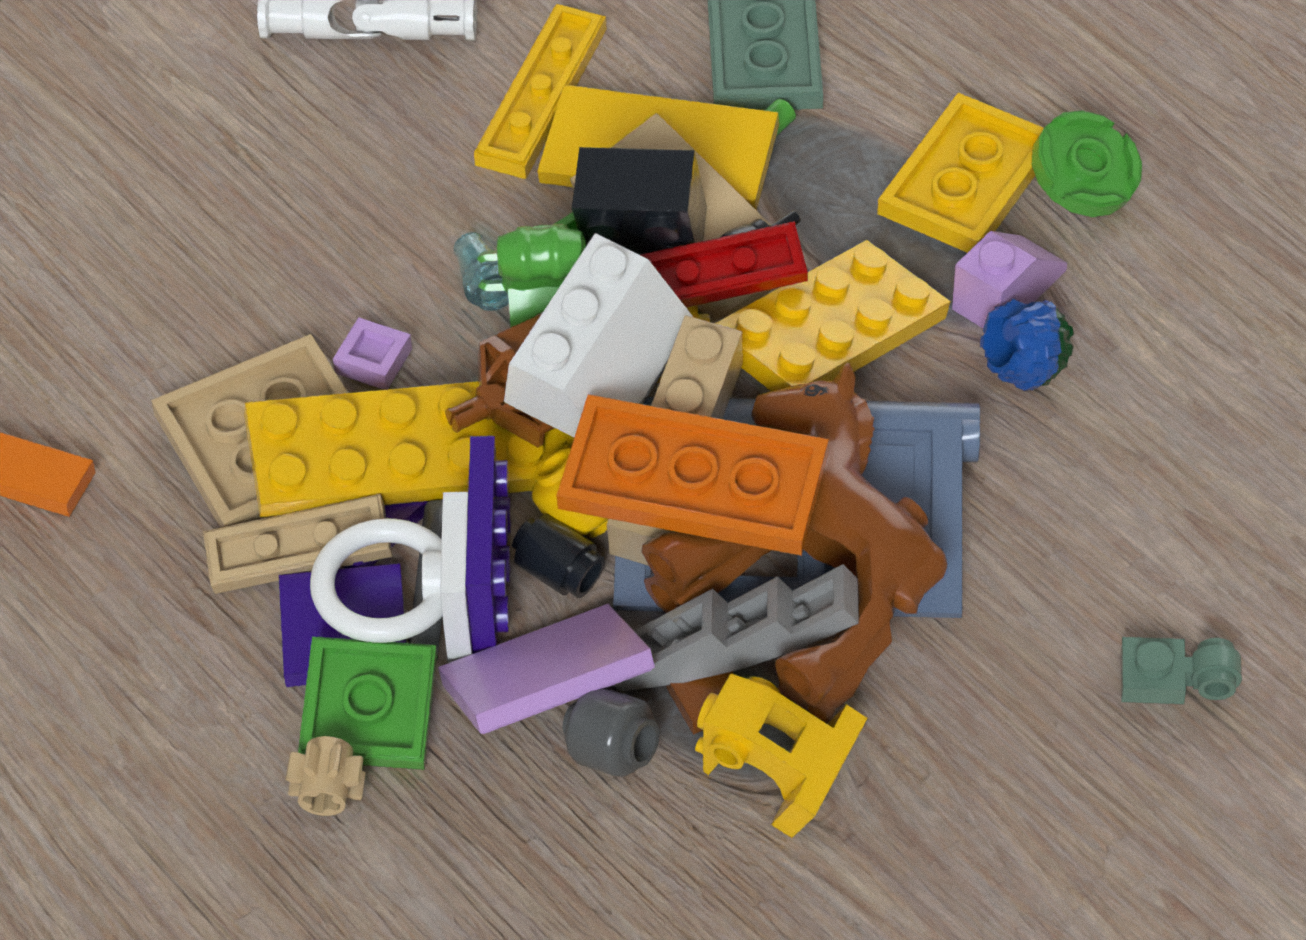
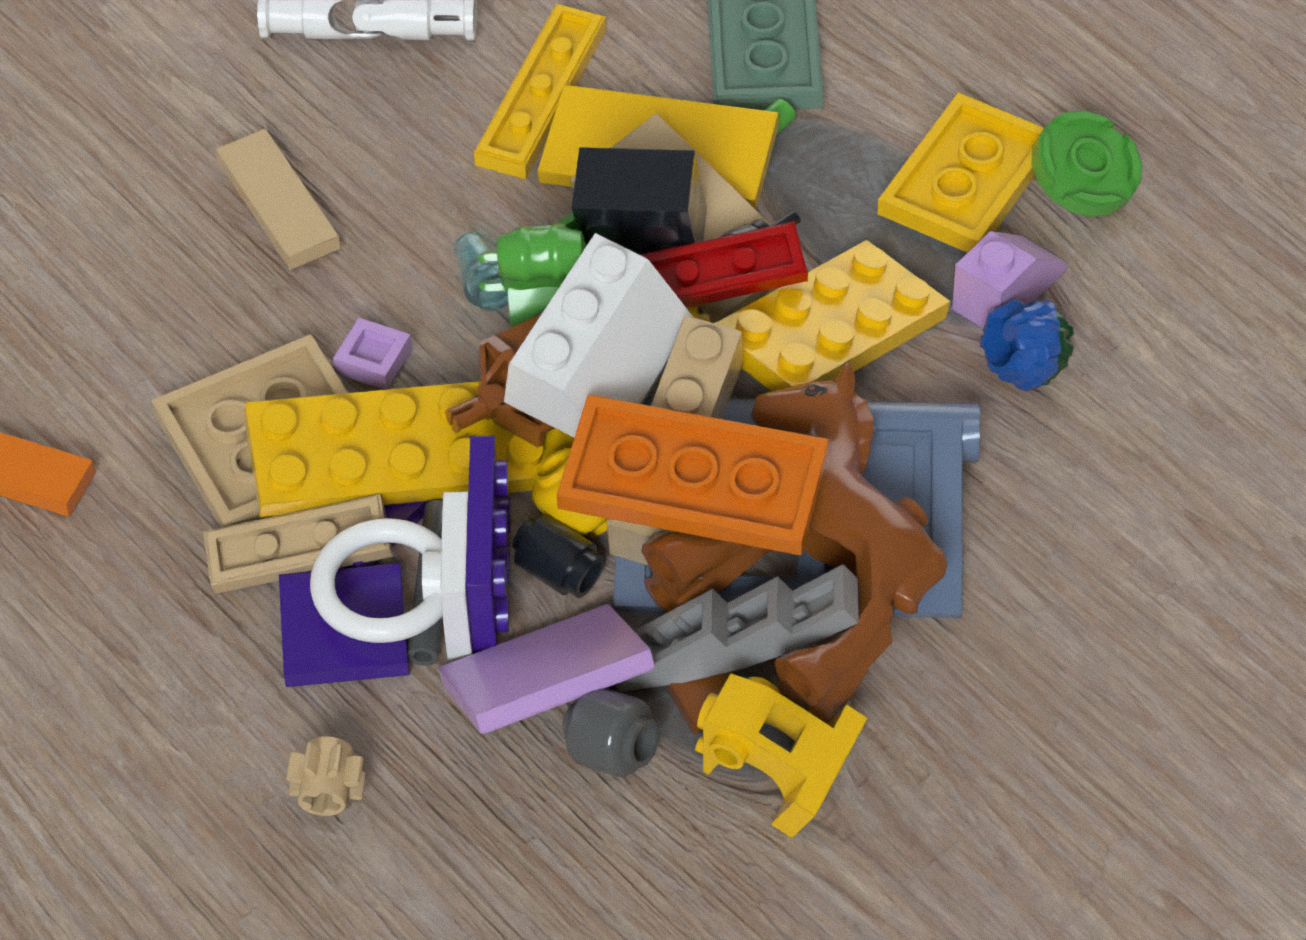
bright green tile [298,637,437,770] -> none
sand green plate [1121,637,1242,704] -> none
none -> tan tile [215,129,340,270]

